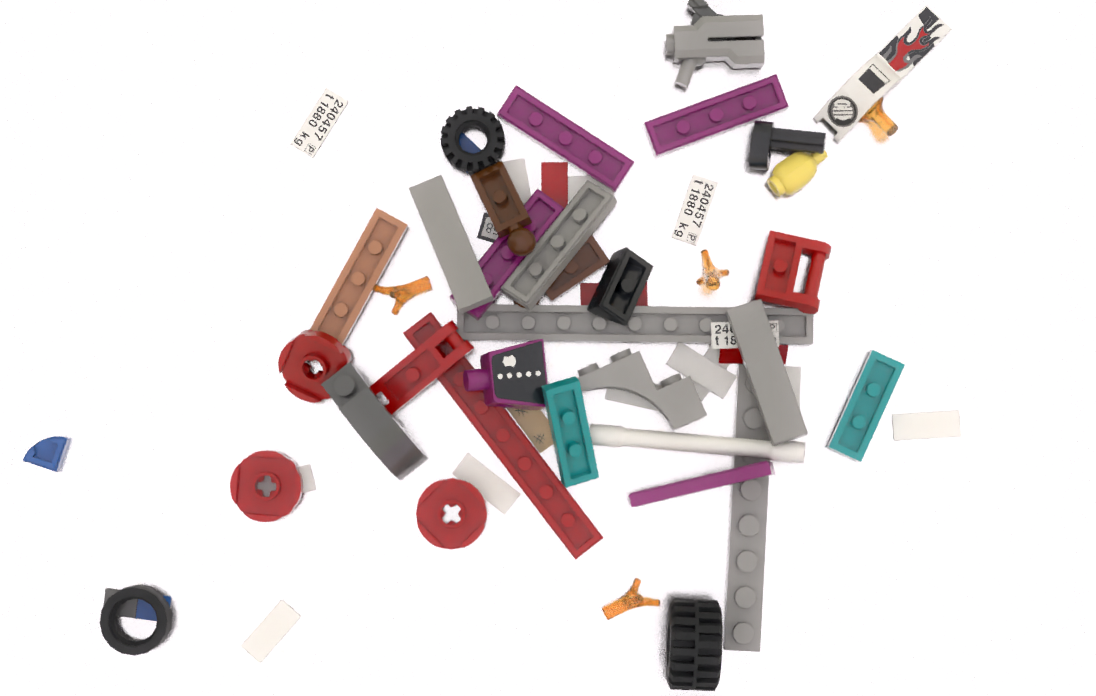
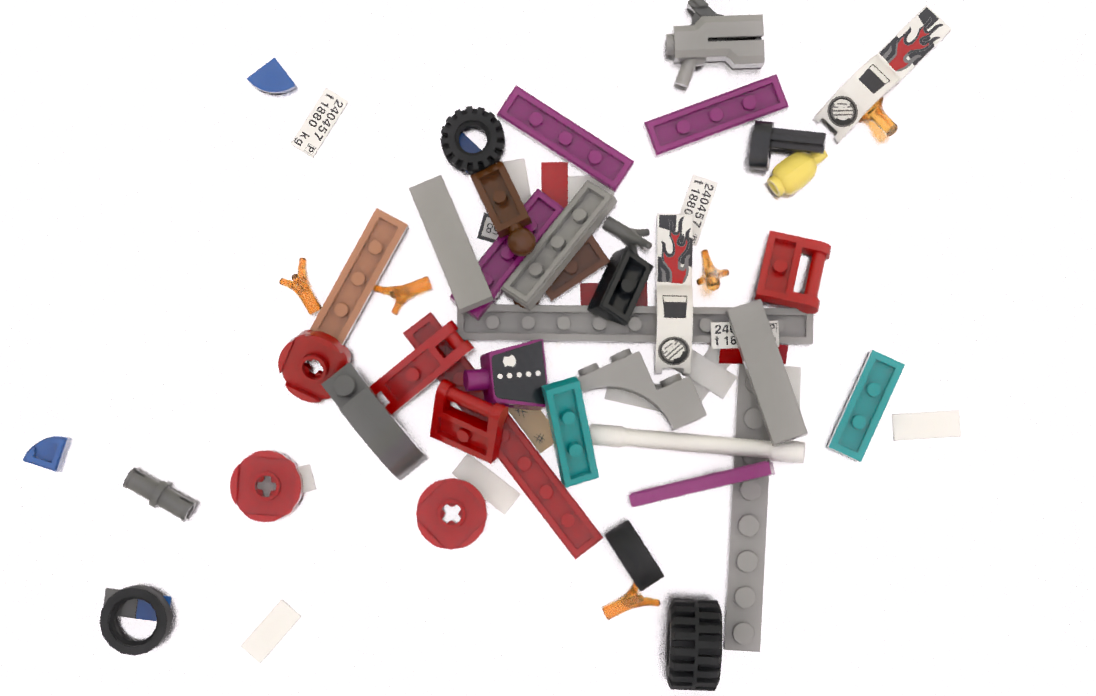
none -> dark grey pin [123,467,196,522]
none -> tile [246,57,297,93]
none -> clear orange bar [279,258,322,315]
none -> red plate [430,379,509,464]
none -> dark grey bar [602,216,652,256]
none -> black tyre [605,520,664,591]
none -> piece [655,213,693,374]

